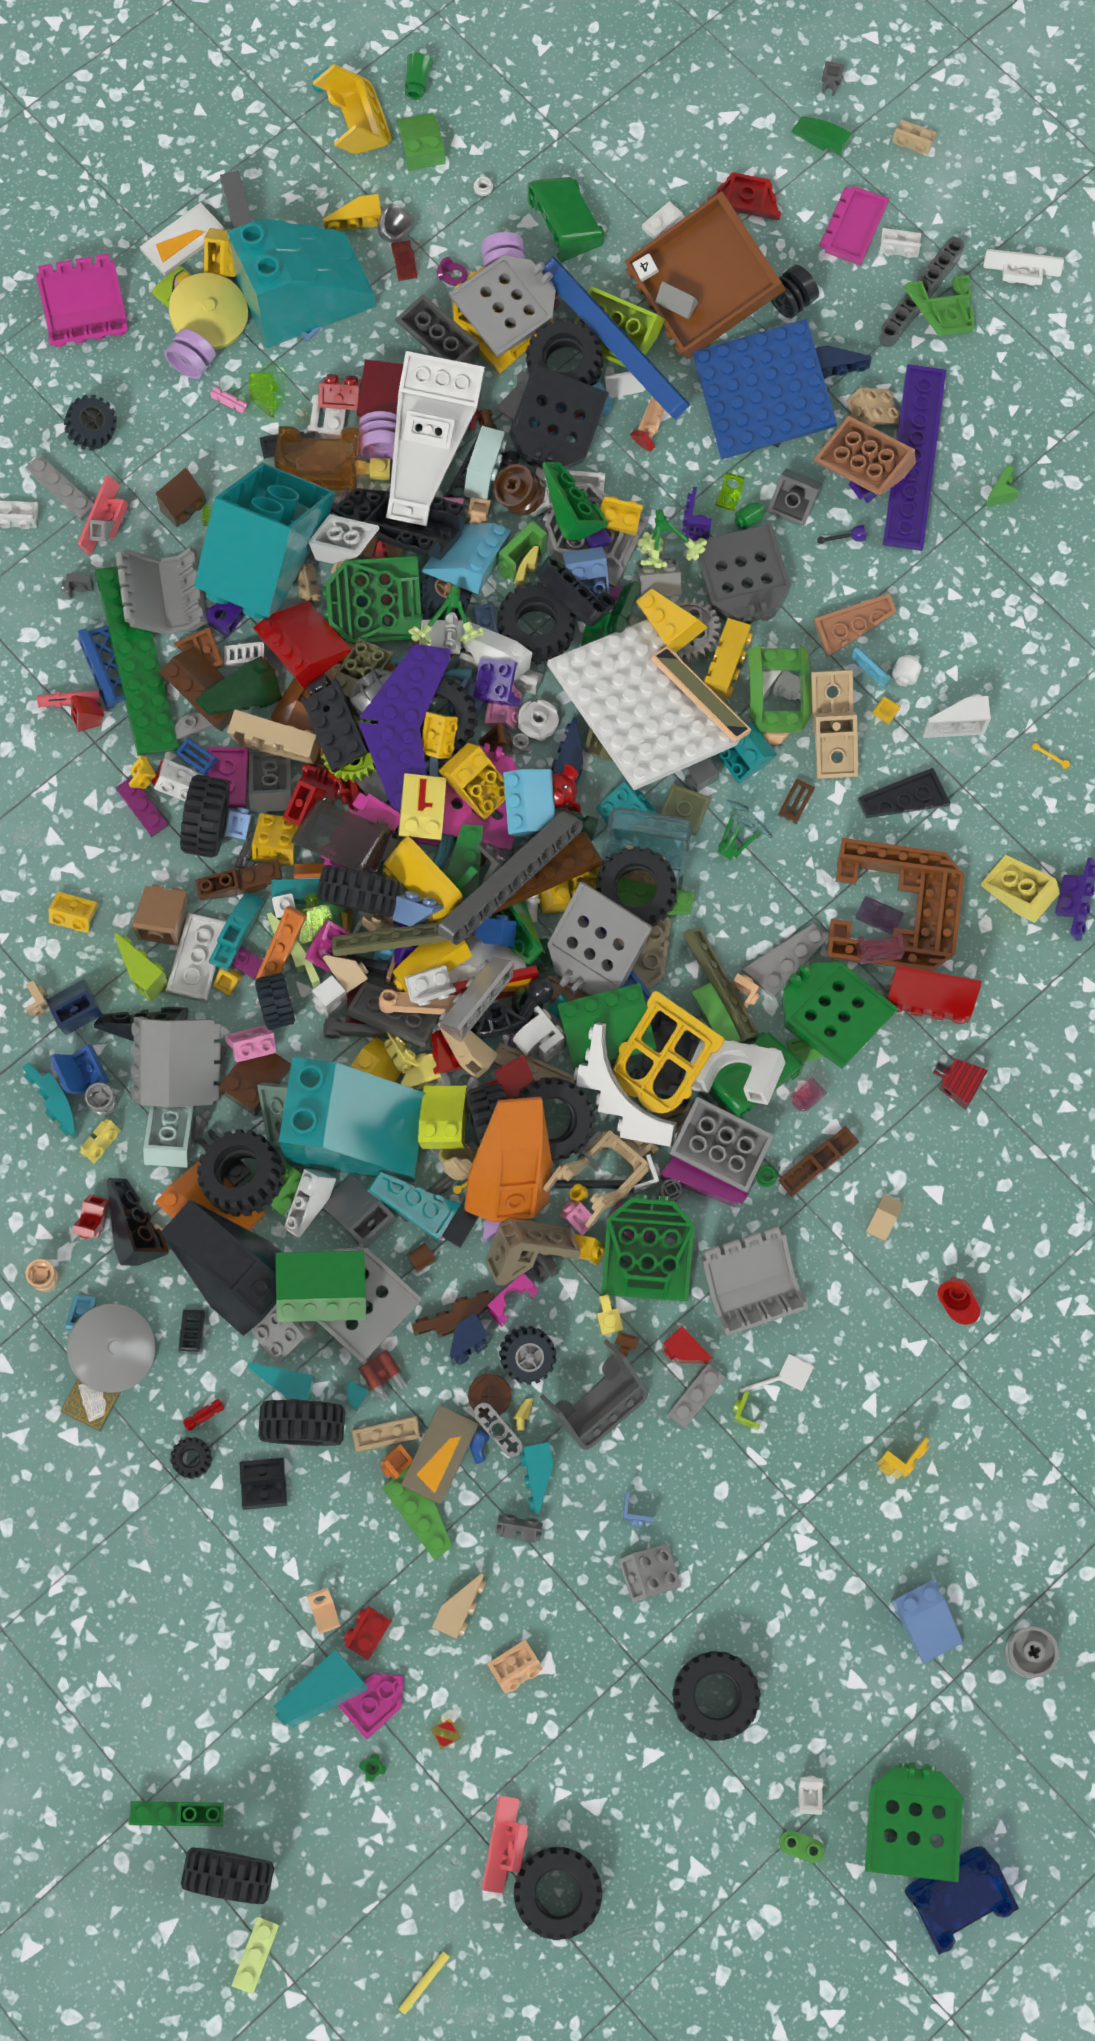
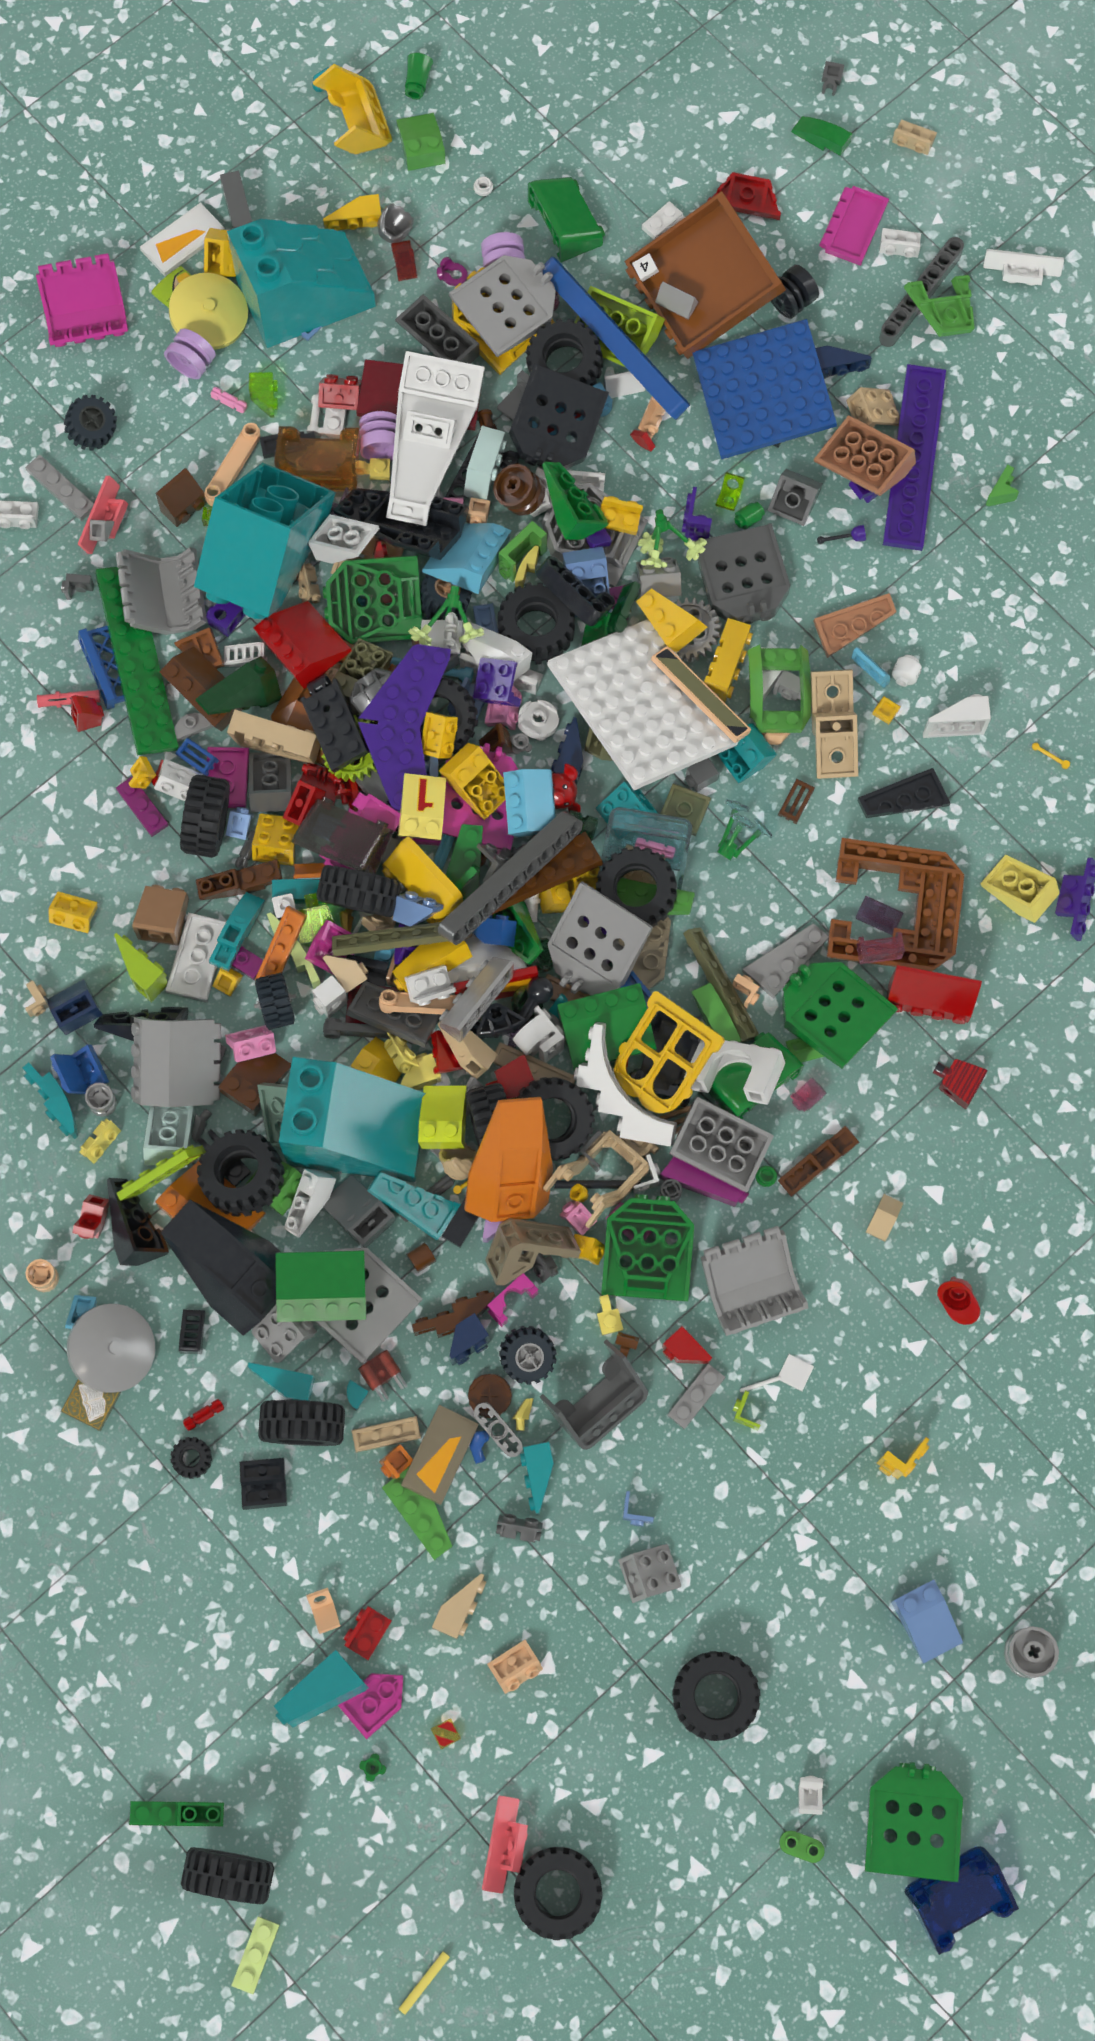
none -> lime plate [116,1145,206,1201]
none -> light nougat piece [204,423,261,506]
none -> bright pink axle [635,838,676,859]

